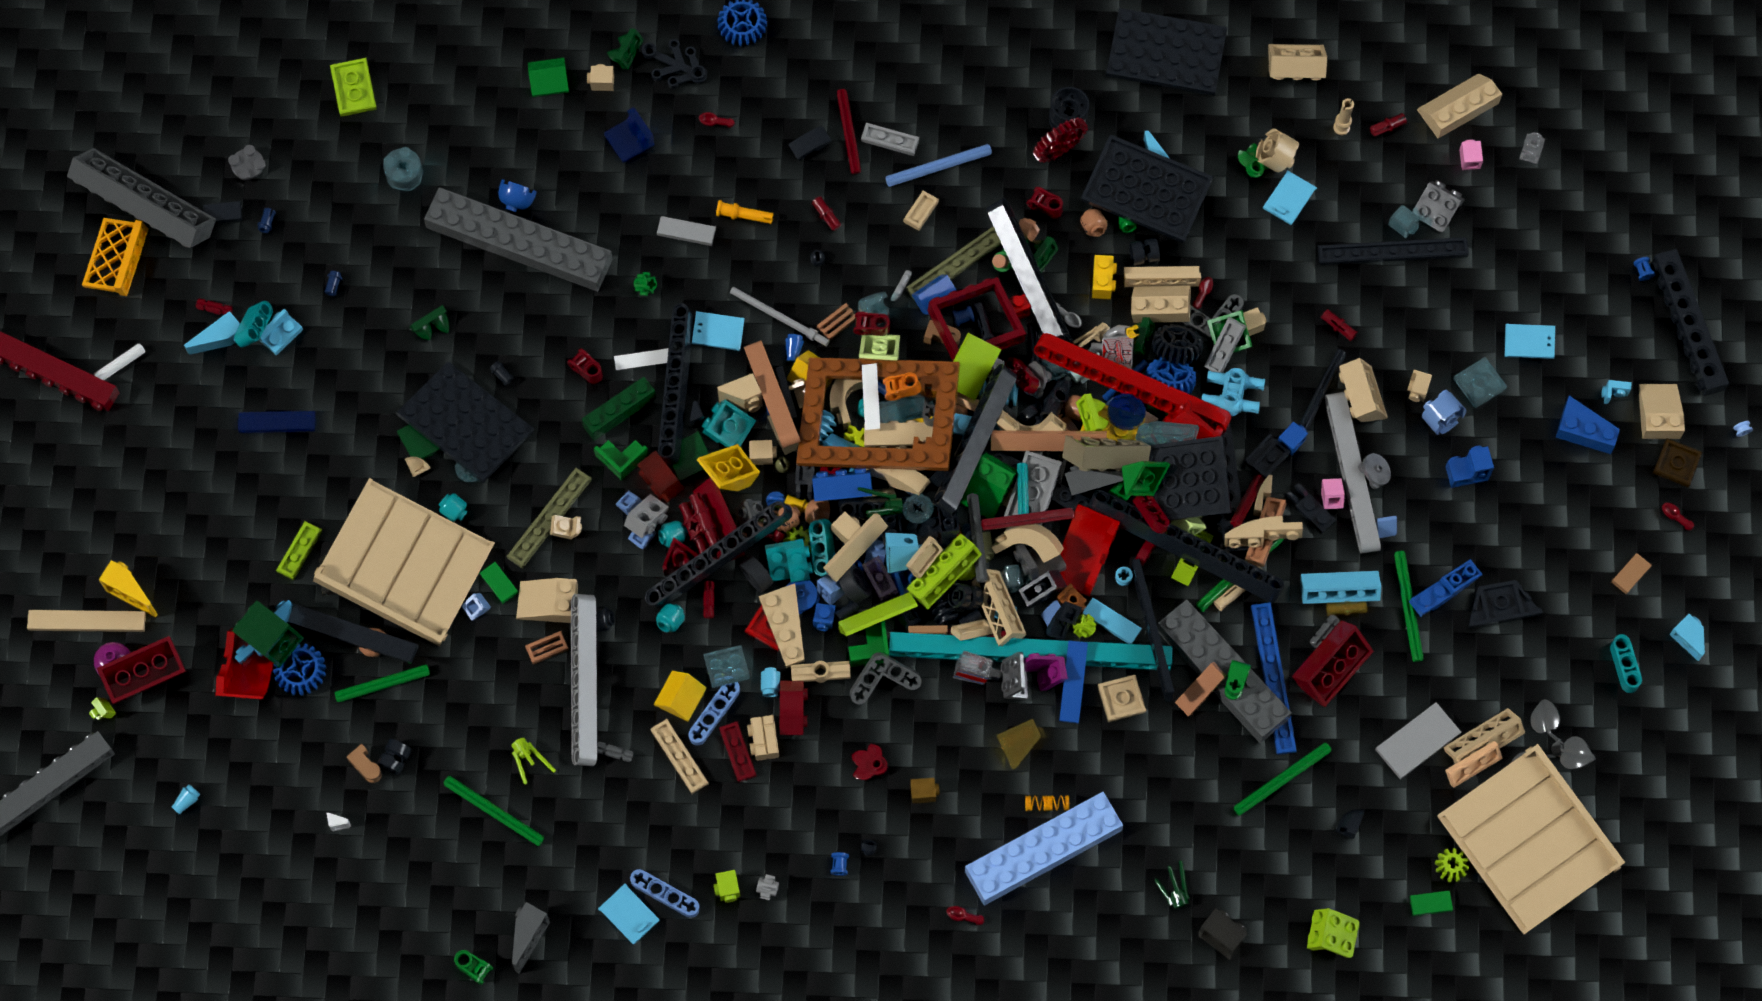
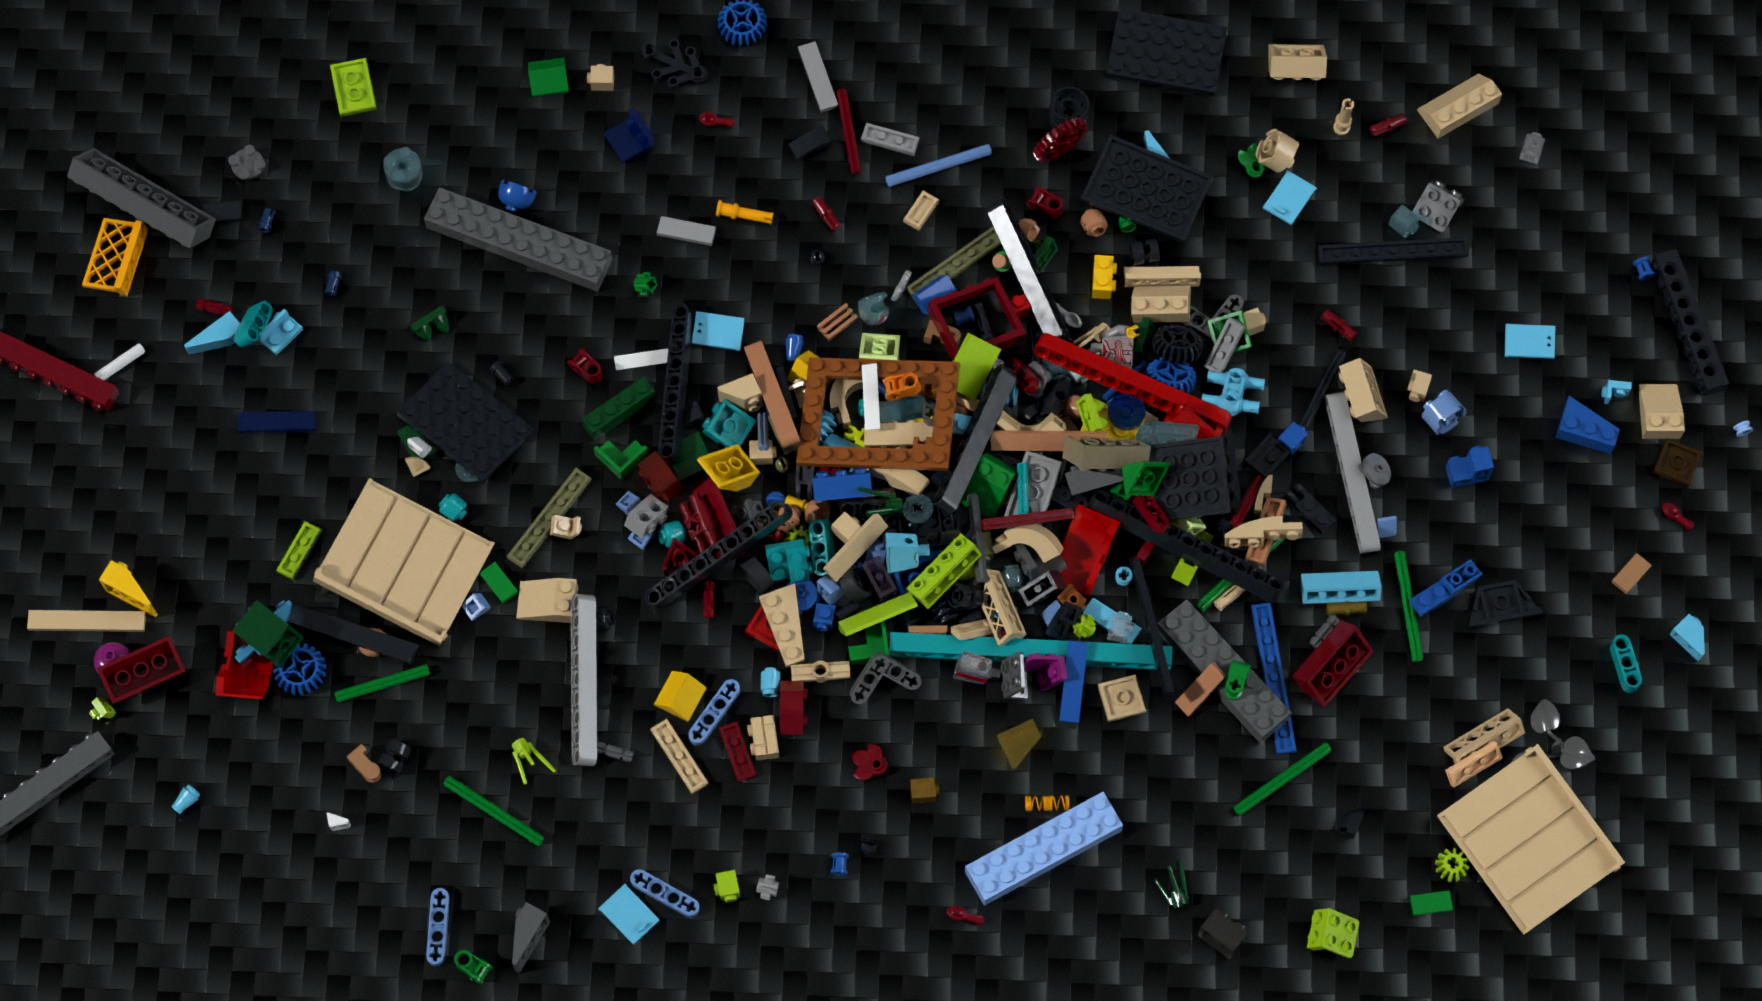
nougat tile [525,631,569,664] -> none
dark green tile [607,28,644,70] -> none
teal head [656,604,685,633] -> none
clear light blue plate [703,645,750,688] -> none
light grey bar [730,287,830,347] -> none
dark red piece [853,312,890,336] -> none
tan tile [906,536,943,579] -> none
dark red piece [1192,277,1213,310] -> none
bright pink brick [1321,478,1345,509] -> none
light grey tile [1375,703,1461,780] -> none
clear light blue plate [1453,357,1507,408] -> none
bright pink brick [1459,140,1483,170] -> none
none -> white slope [407,437,432,458]
none -> medium blue beam [426,888,450,966]
none -> sand blue axle [758,412,769,451]
none -> light grey tile [798,42,838,113]
none -> clear brick [1107,611,1135,643]

